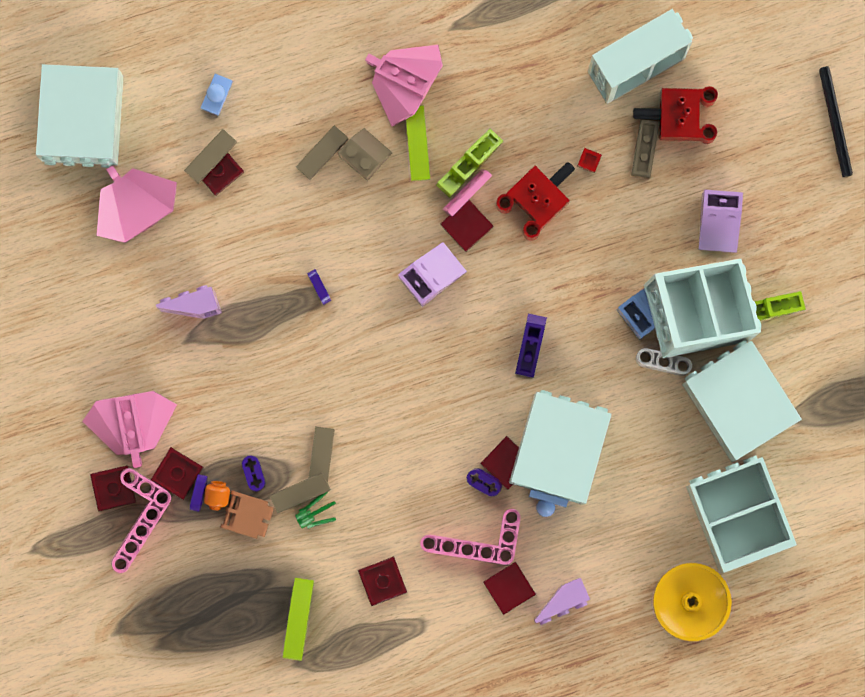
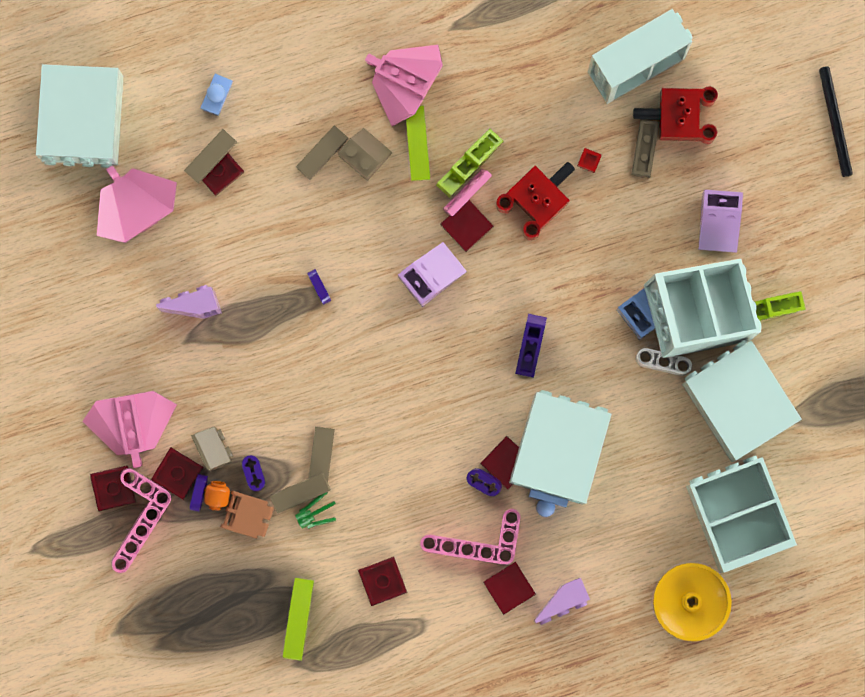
none -> slope [191,427,233,472]

